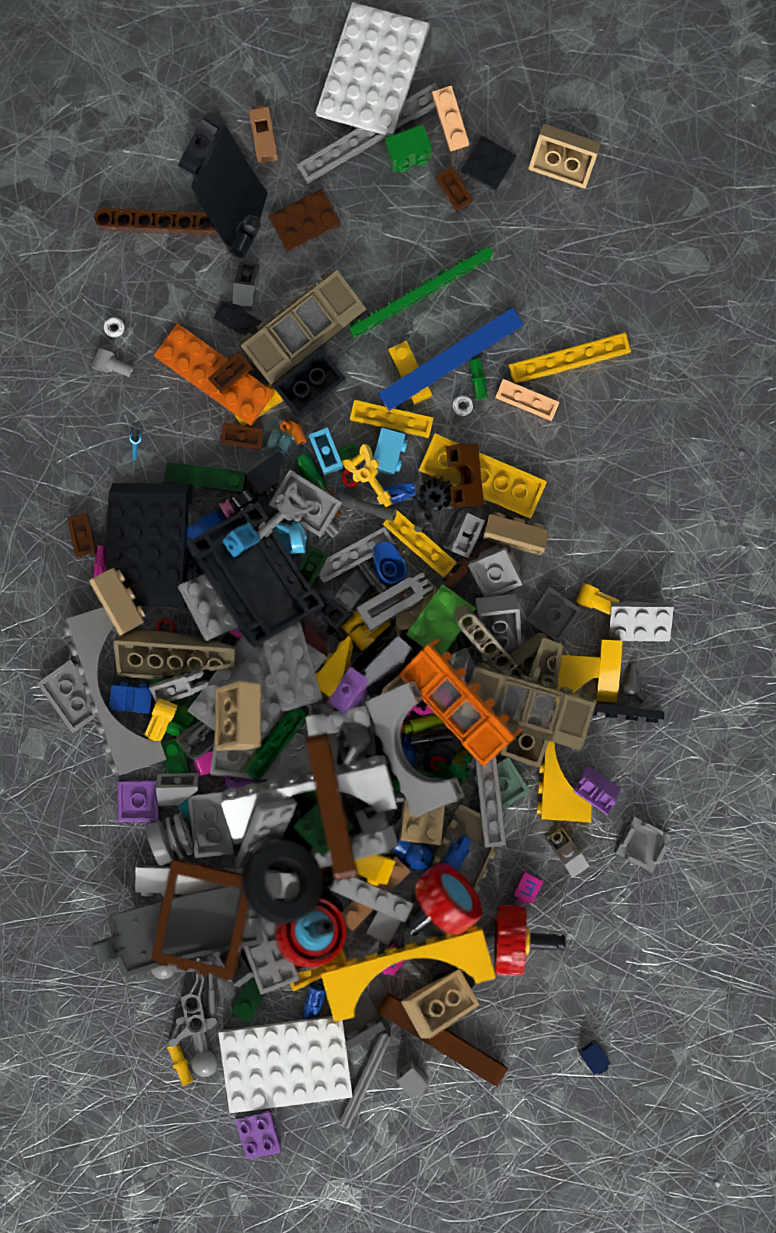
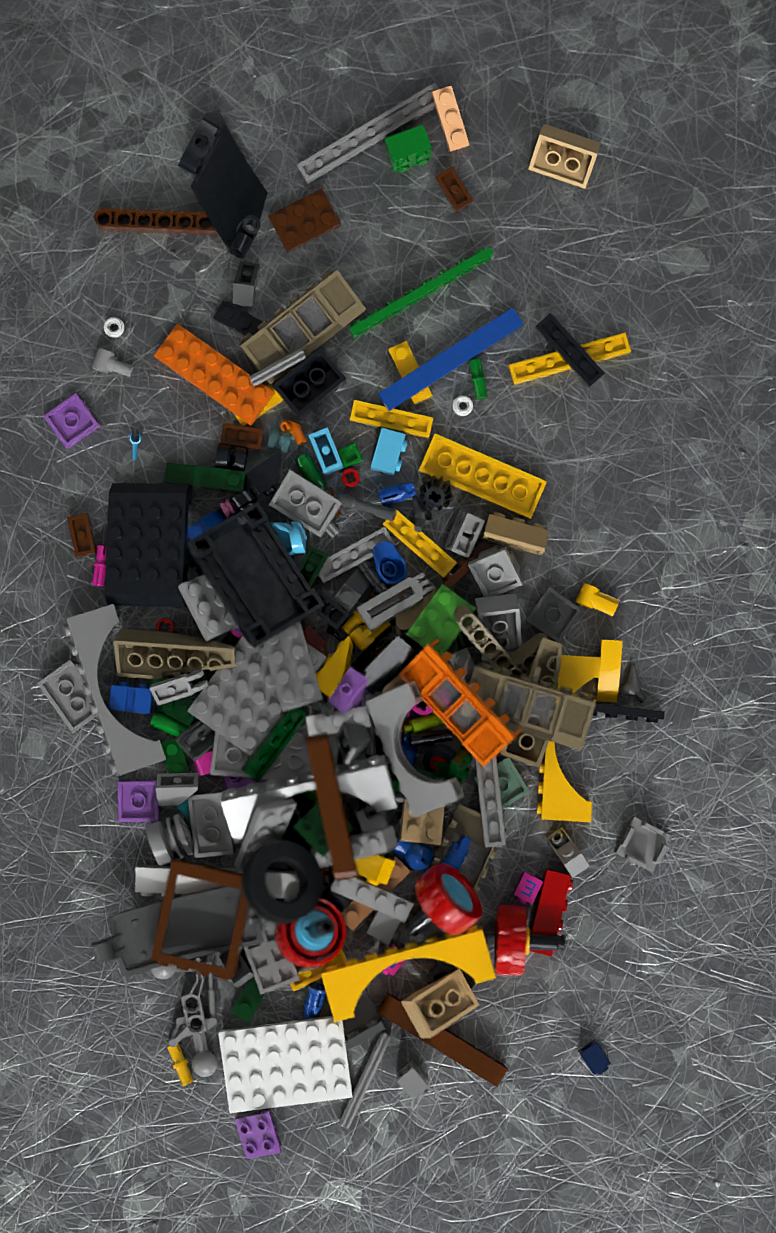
tan slope [89,567,146,635] -> none
yellow piece [144,697,178,741] -> none
reddish brown plate [208,351,253,395] -> none
tan slope [215,681,261,750] -> none
dark azure bracket [223,523,261,557] -> none
medium nougat brick [249,105,278,163] -> none
light grey piece [256,483,315,539] -> none
white plate [316,2,429,136] -> none
yellow piece [341,444,393,508] -> none
reddish brown arch [446,443,484,508] -> none
black plate [461,136,516,192] -> none
light nougat plate [495,379,559,421] -> none
medium lavender hinge [573,765,621,815] -> none
plate [608,602,674,642] -> none
none -> medium lavender tile [43,393,100,449]
none -> black wheel [215,443,248,472]
none -> light grey axle [249,349,306,386]
none -> red brick [529,868,573,957]
none -> black plate [535,313,605,388]

